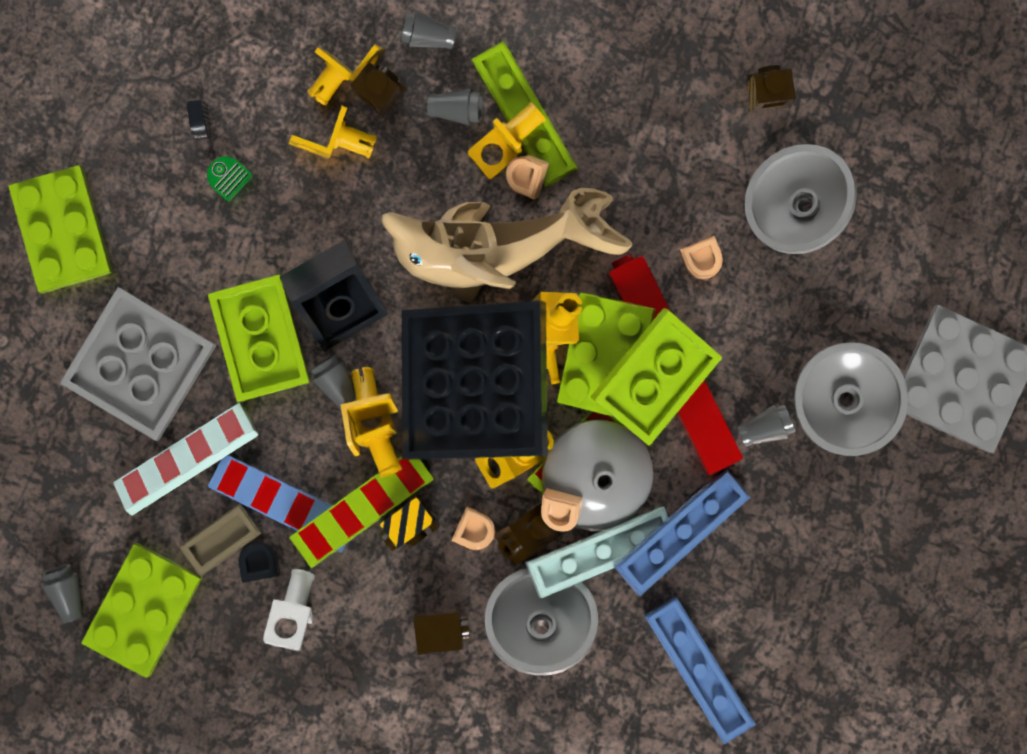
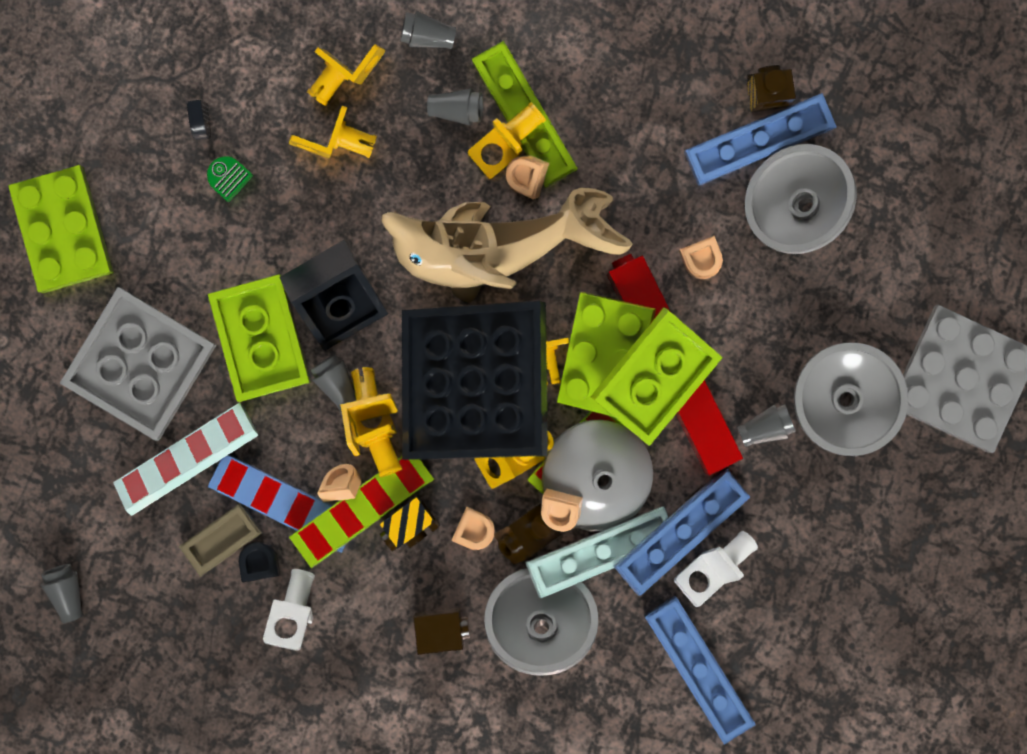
lime plate [81,543,203,678] -> none
dark brown brick [350,62,406,117] -> none
yellow bracket [533,292,582,344] -> none
none -> light nougat tile [317,464,362,502]
none -> white bracket [674,531,758,607]
none -> medium blue tile [684,93,837,186]

